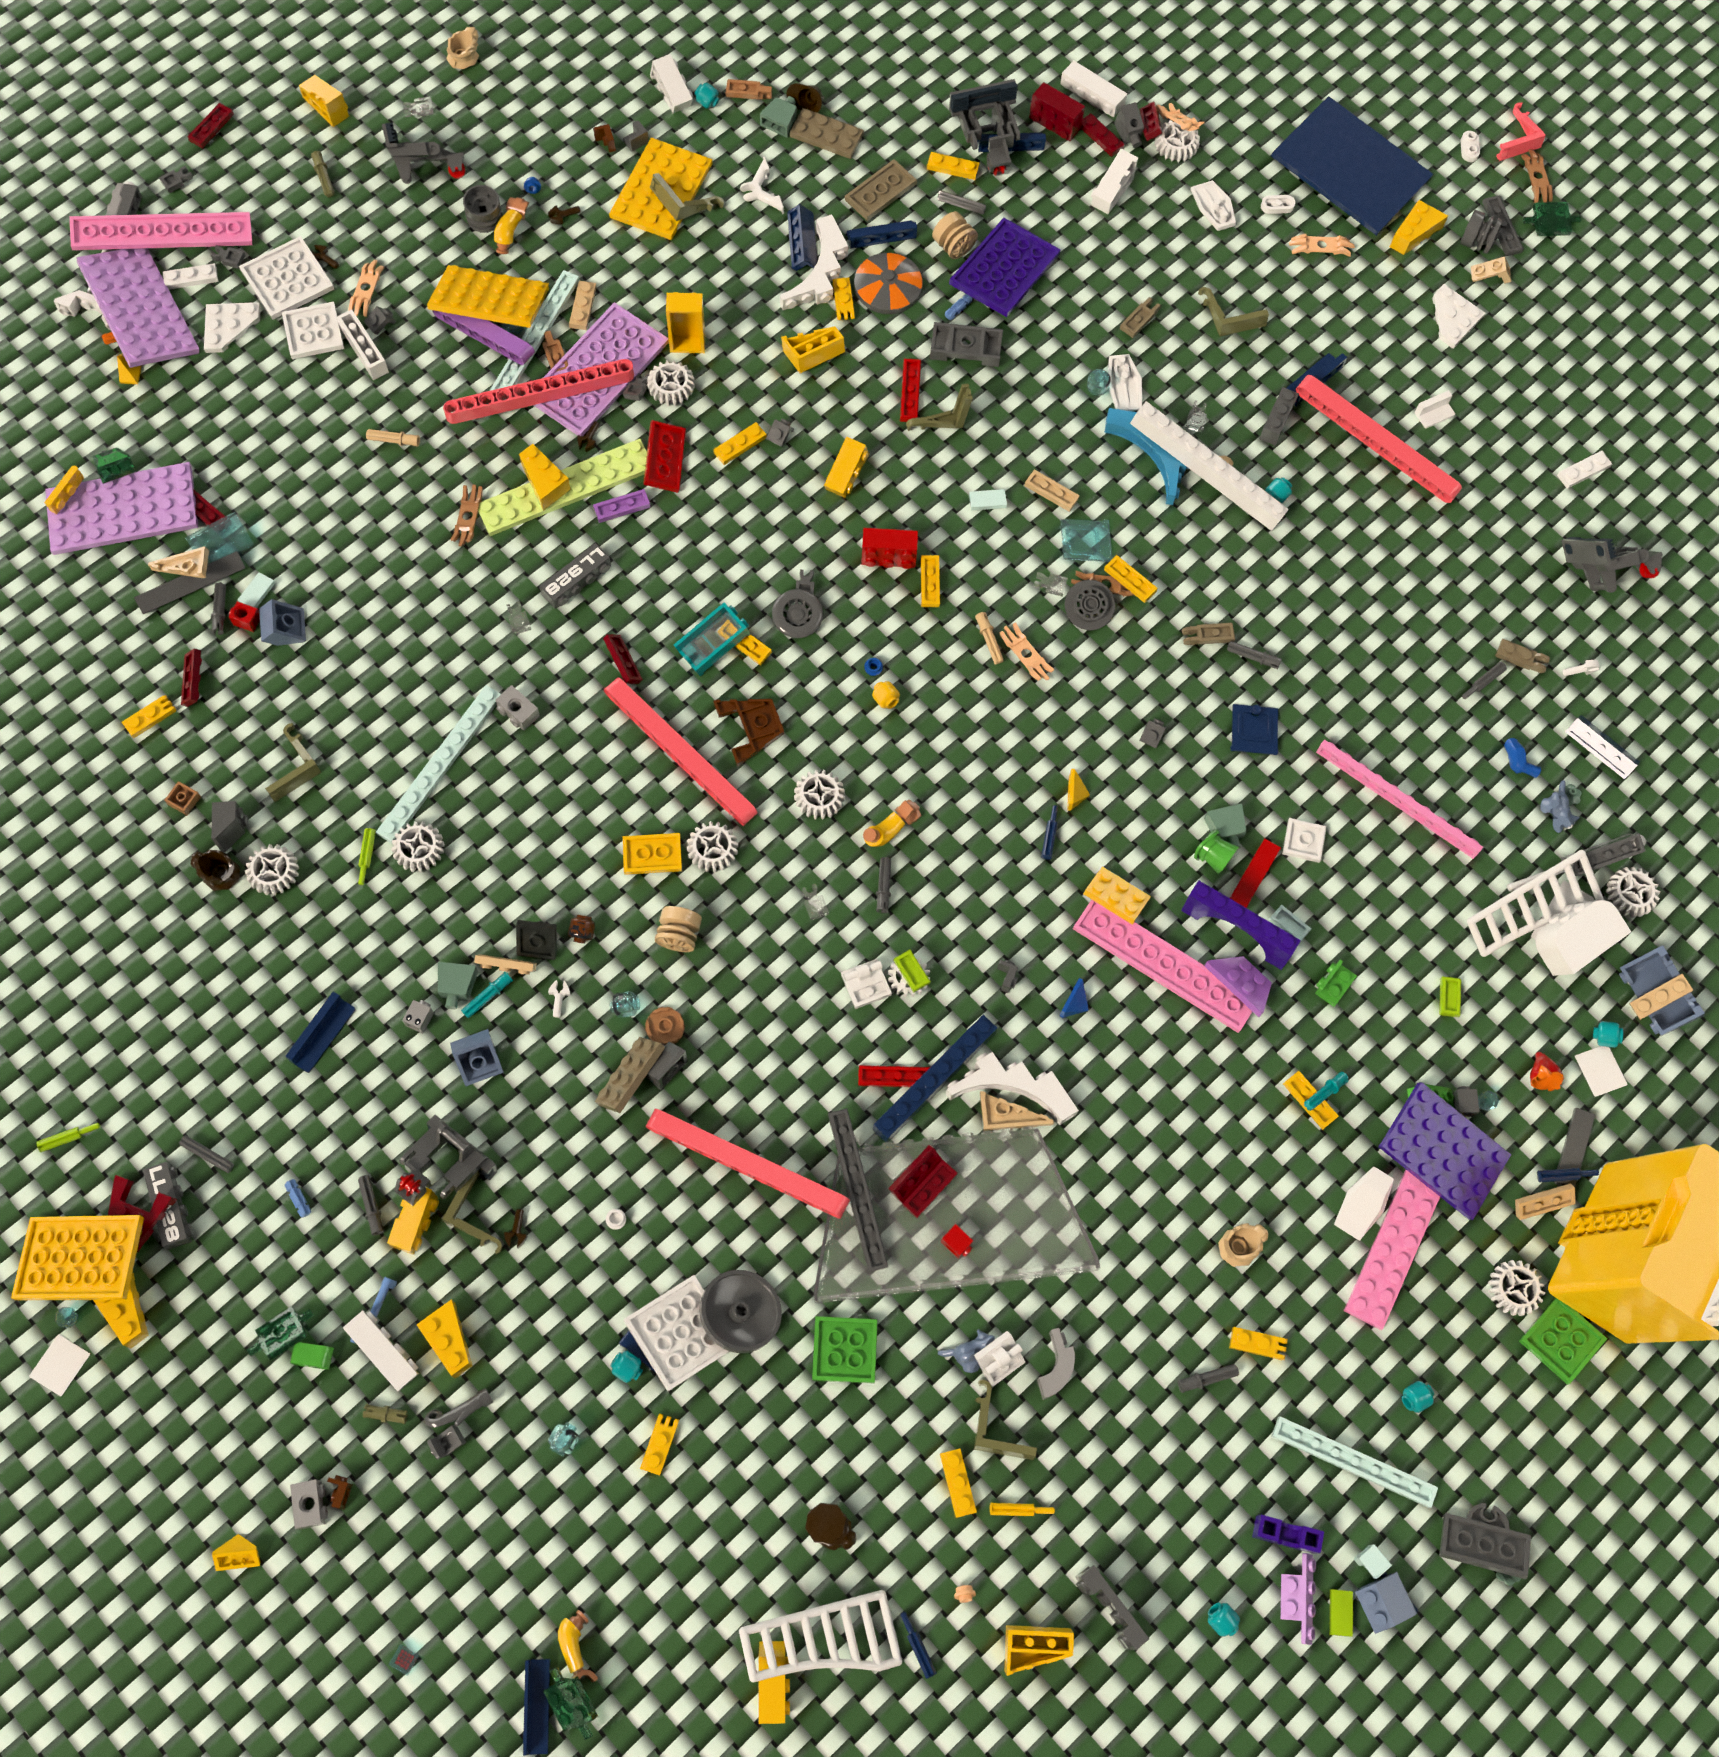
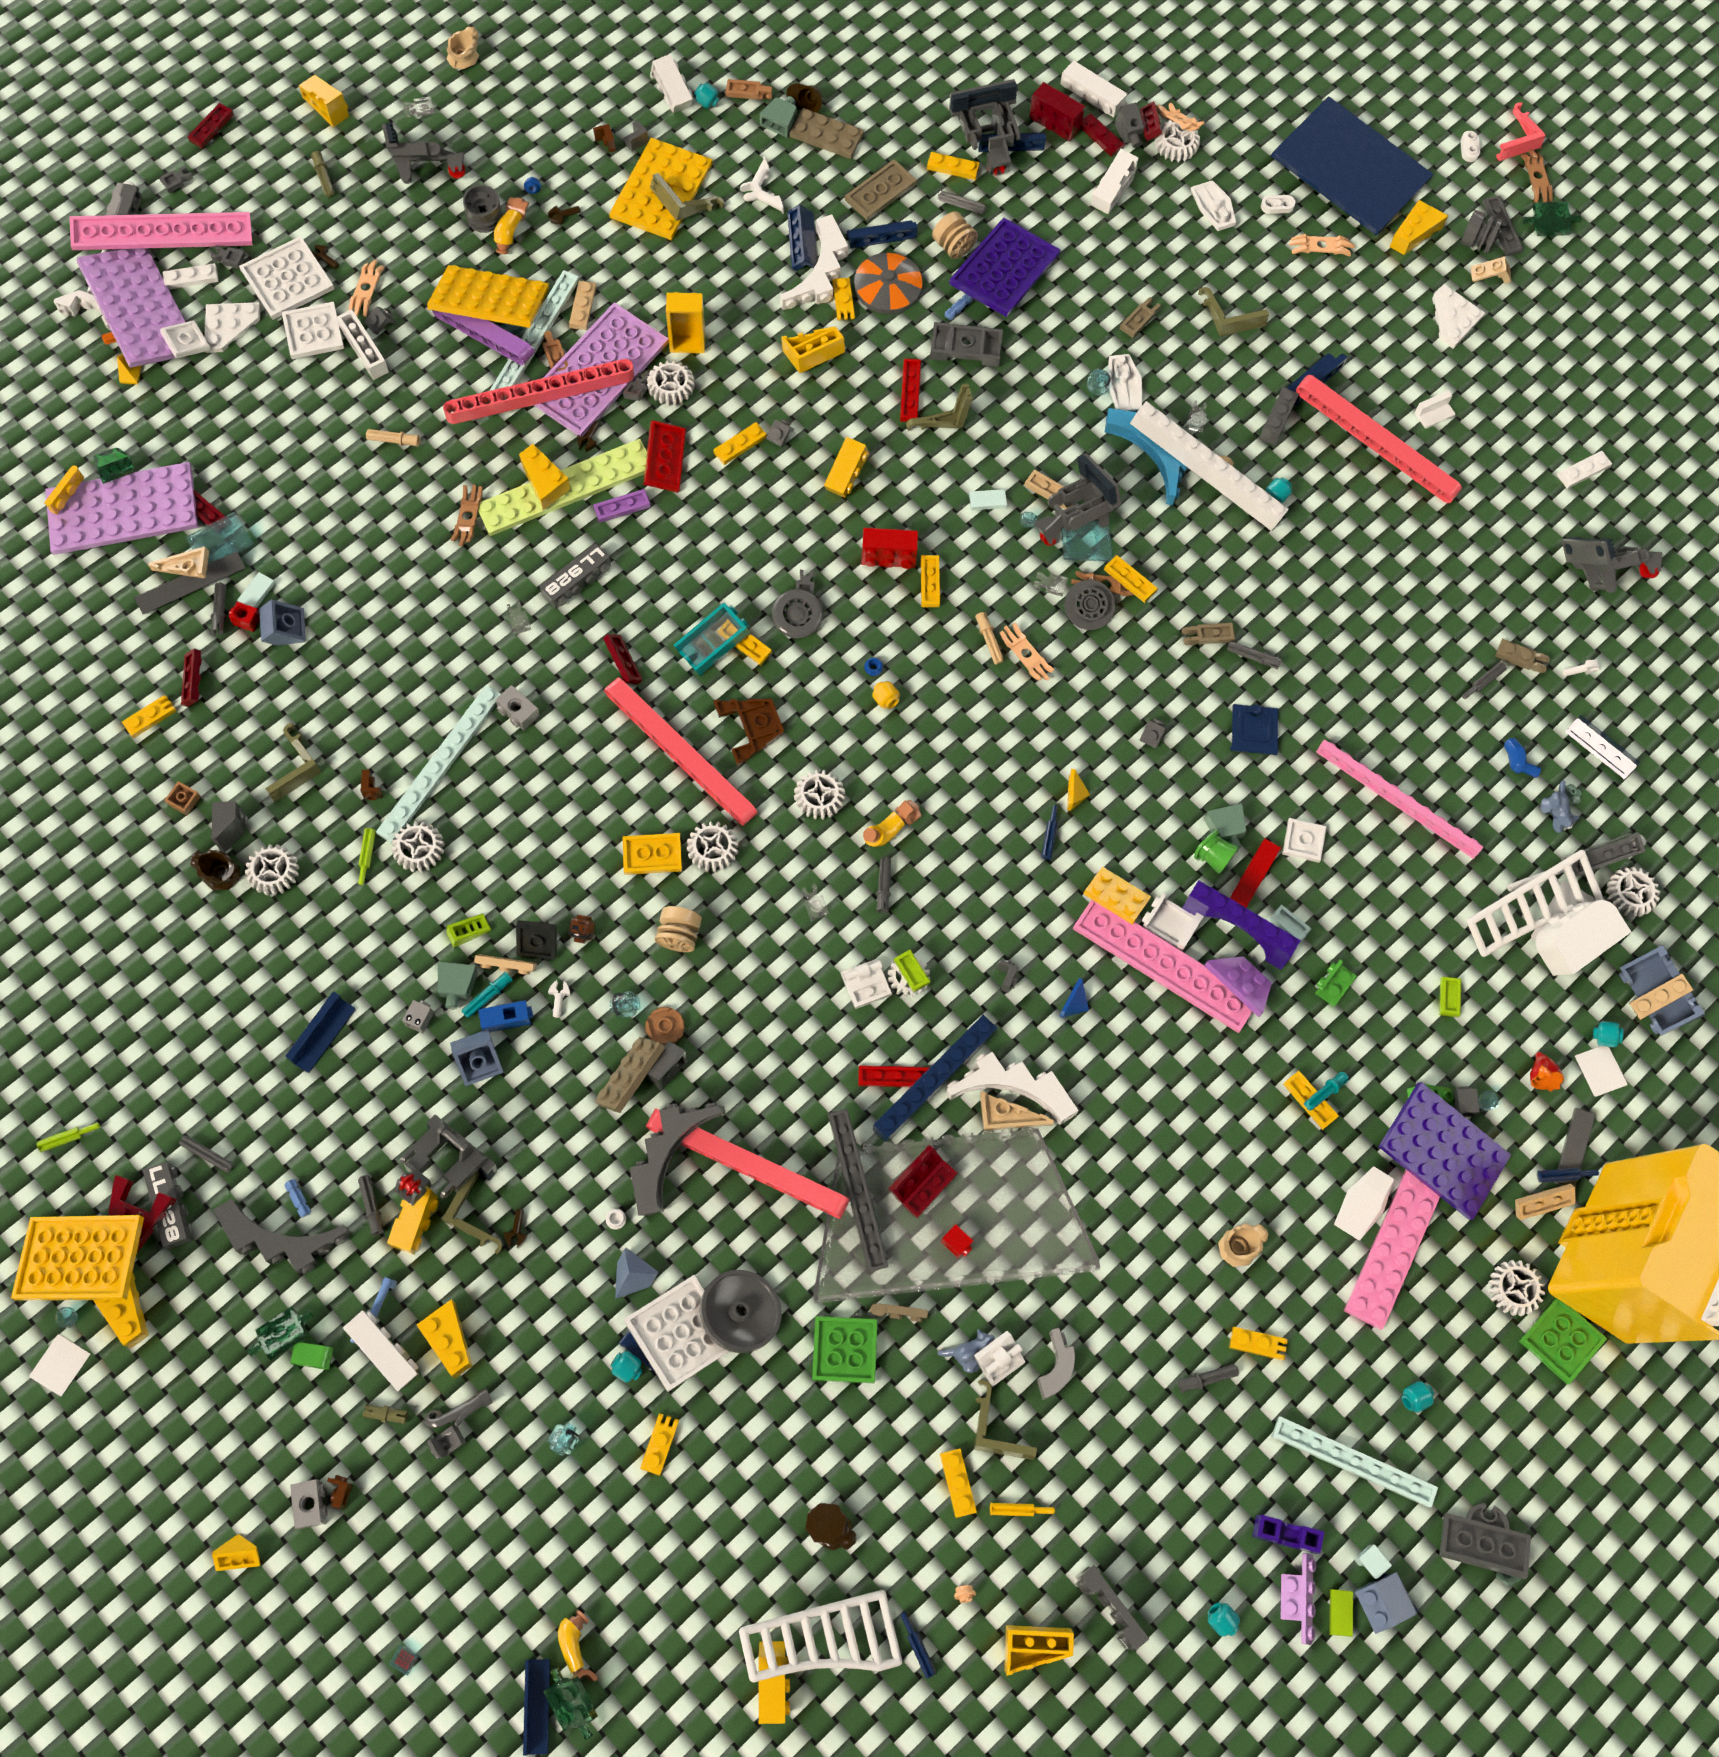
none -> white tile [160,320,210,359]
none -> dark grey arch [213,1199,352,1275]
none -> reddish brown bracket [360,770,383,800]
none -> lime slope [446,913,491,948]
none -> blue brick [478,1000,533,1033]
none -> sand blue slope [615,1248,658,1299]
none -> dark grey arch [630,1103,725,1216]
none -> dark tan hinge [870,1303,928,1322]
none -> clear light blue tile [1019,512,1037,528]
none -> dark grey container [1034,453,1121,546]
none -> white panel [1142,893,1204,951]

